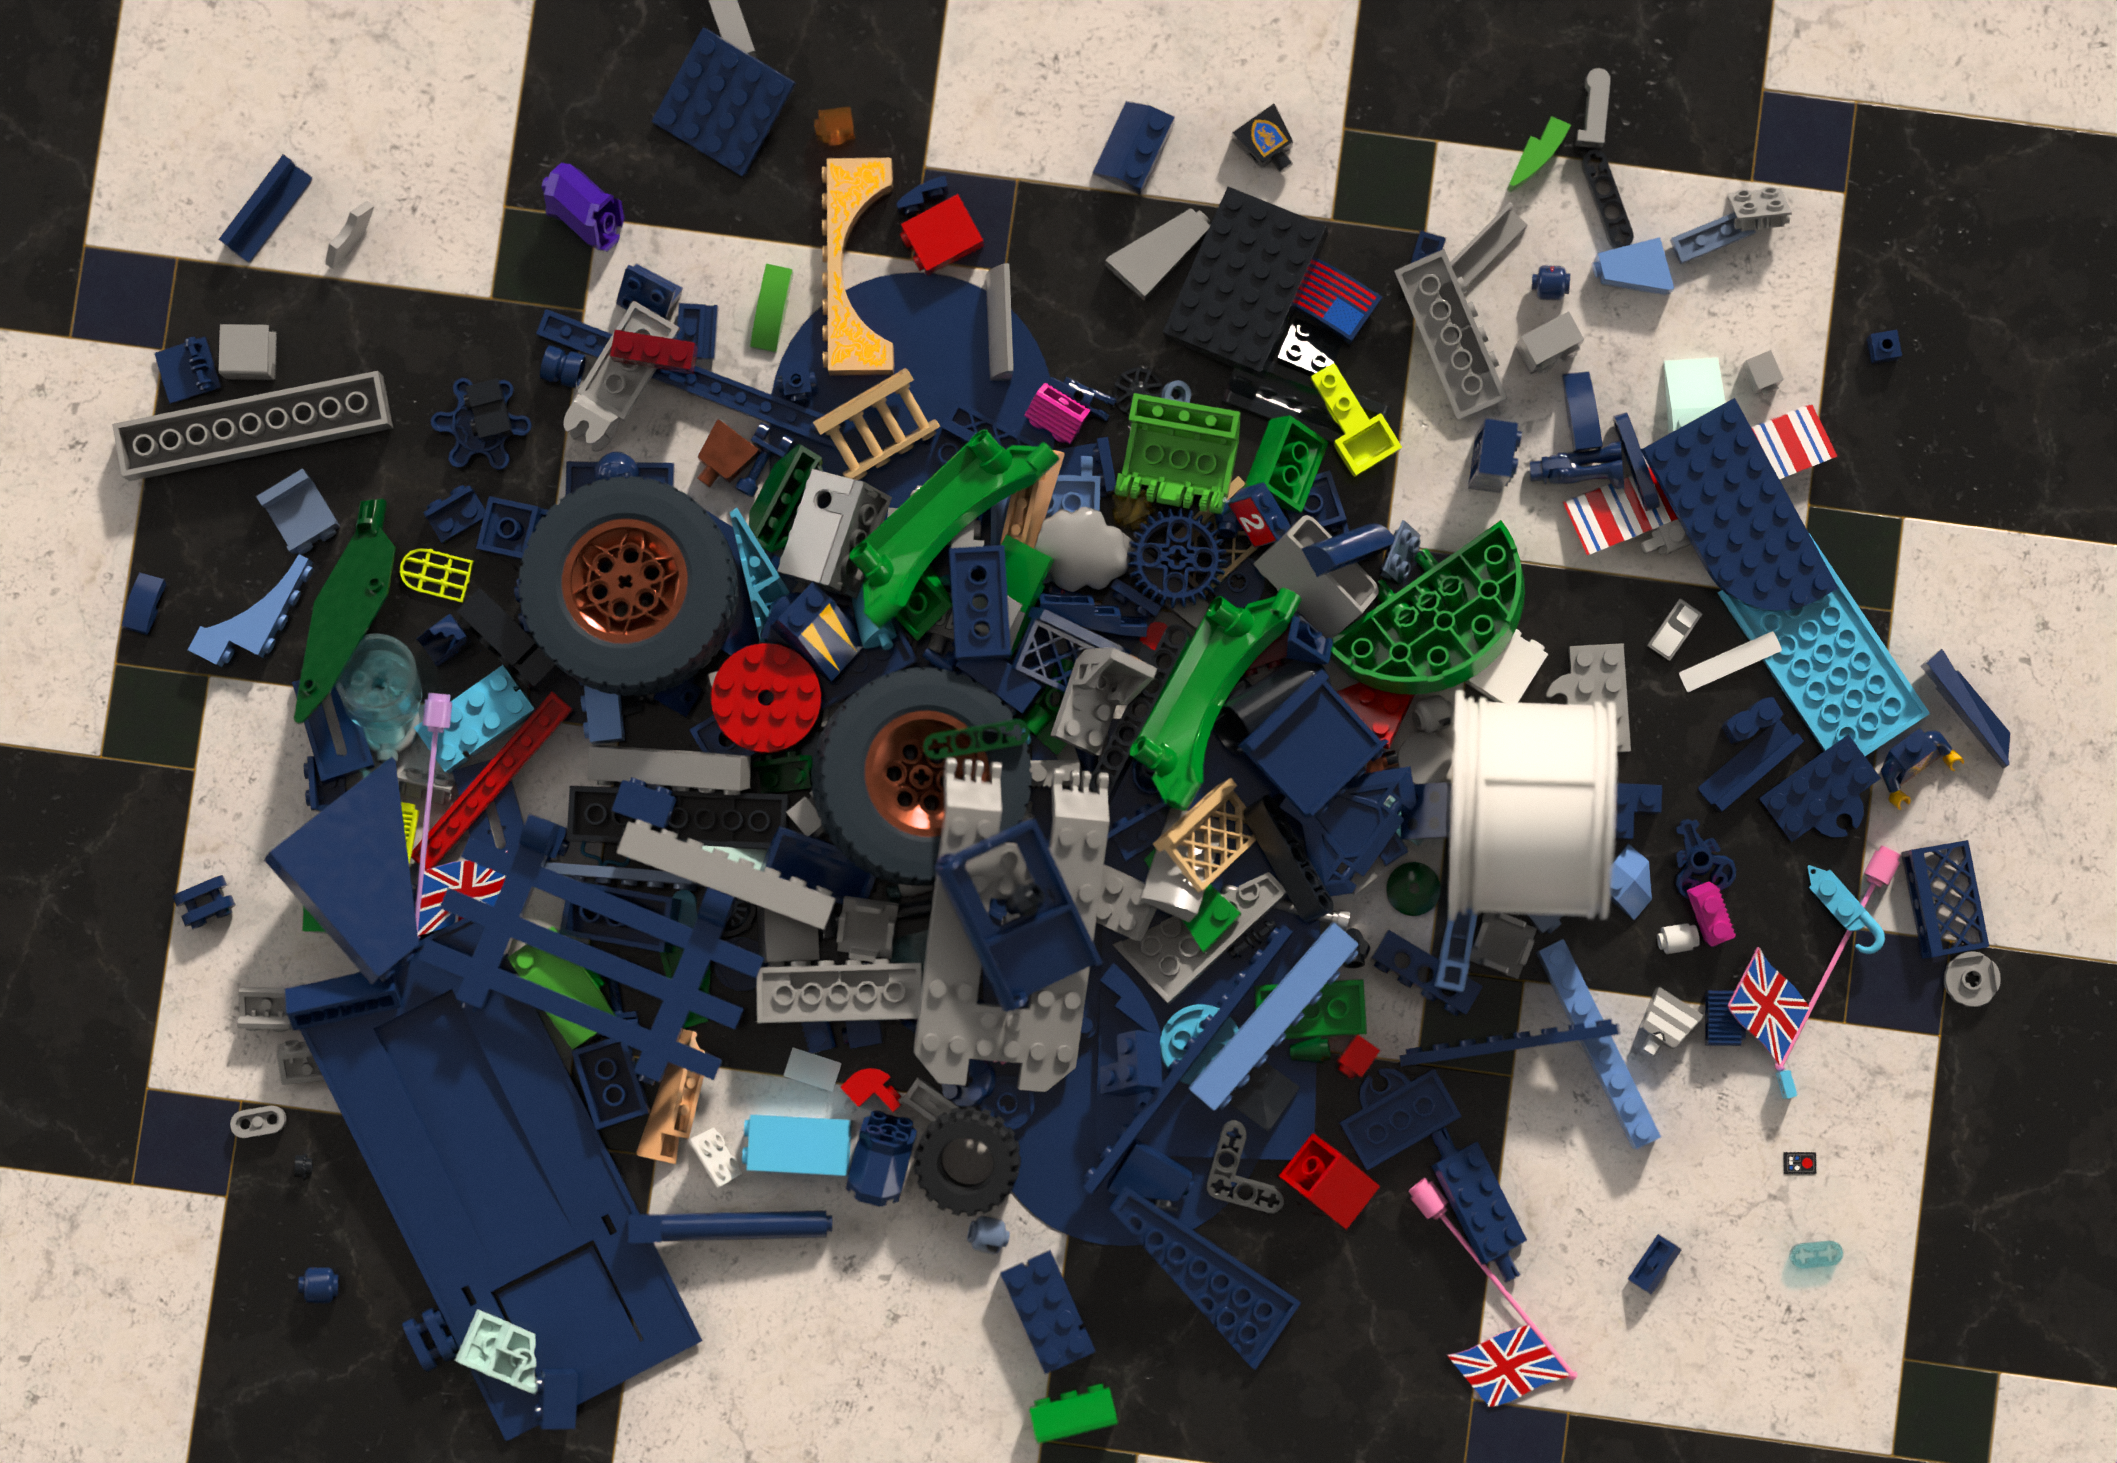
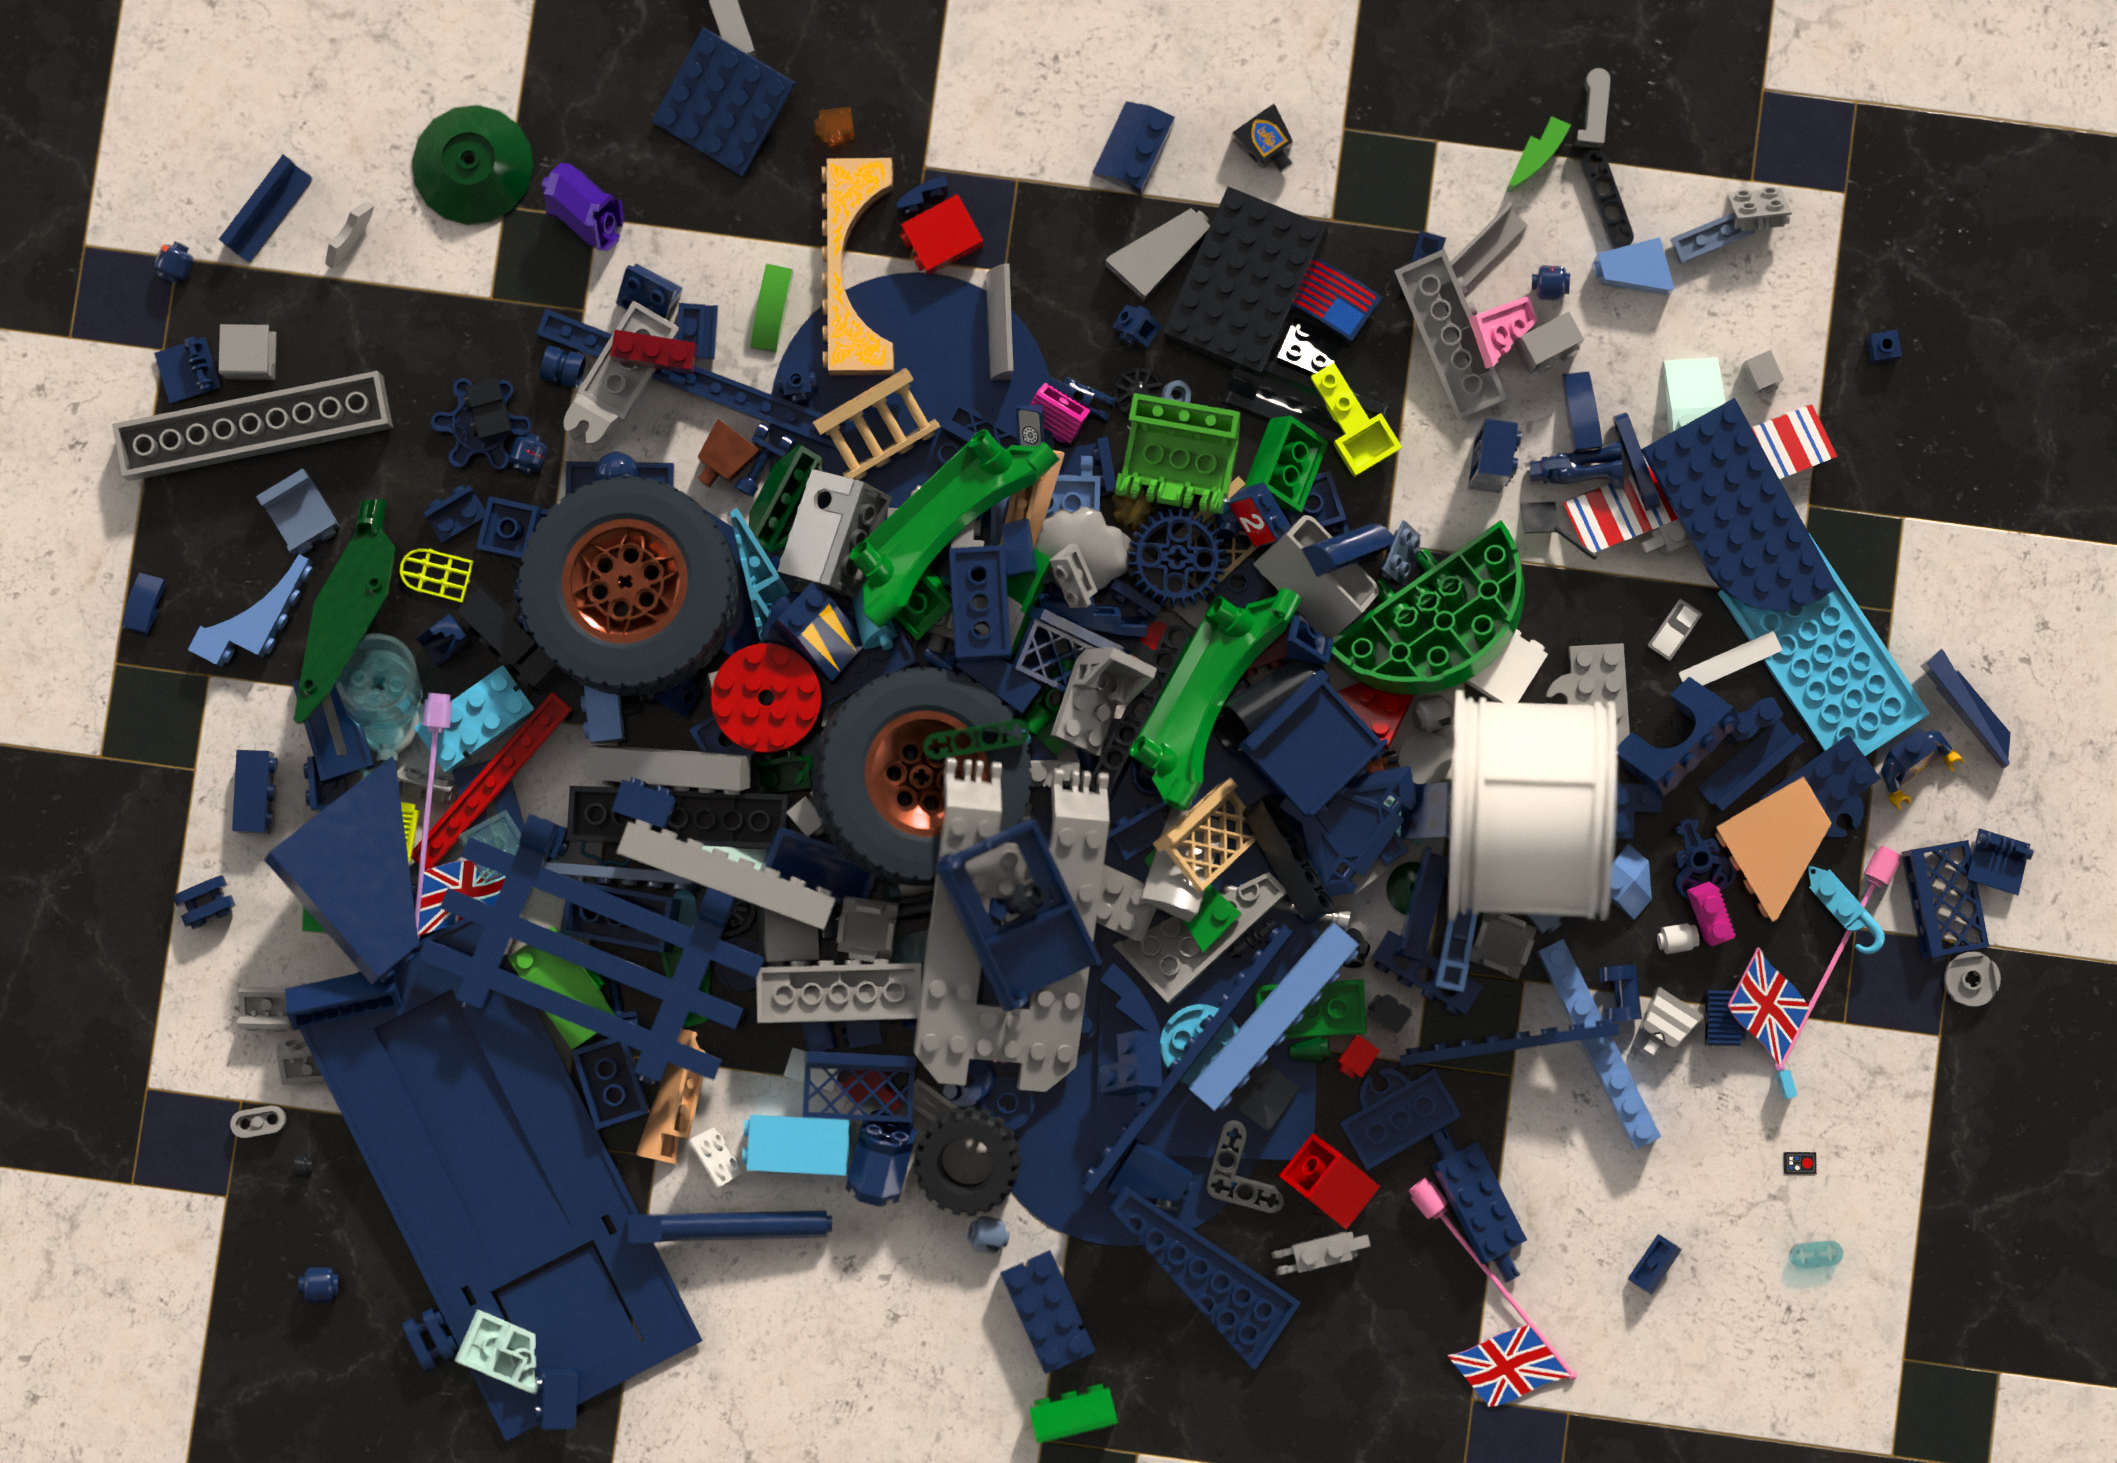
none -> dark blue head [154,241,194,283]
none -> dark blue brick [232,750,278,834]
none -> dark green dish [411,105,534,225]
none -> clear light blue plate [458,810,521,883]
none -> dark blue head [509,433,548,475]
none -> dark blue fence [802,1051,917,1122]
none -> dark blue slope [1002,518,1038,578]
none -> slope [1016,405,1045,447]
none -> light grey bracket [1049,544,1098,608]
none -> dark blue brick [1113,305,1162,348]
none -> light grey hinge [1271,1232,1370,1275]
none -> black brick [1367,994,1412,1034]
none -> dark blue panel [1395,846,1450,963]
none -> bright pink wing [1468,296,1538,369]
none -> black piece [1521,502,1597,560]
none -> dark blue connector [1599,965,1642,1022]
none -> dark blue arch [1615,677,1741,797]
none -> light nougat slope [1715,776,1831,922]
none -> dark blue hinge [1966,828,2034,896]

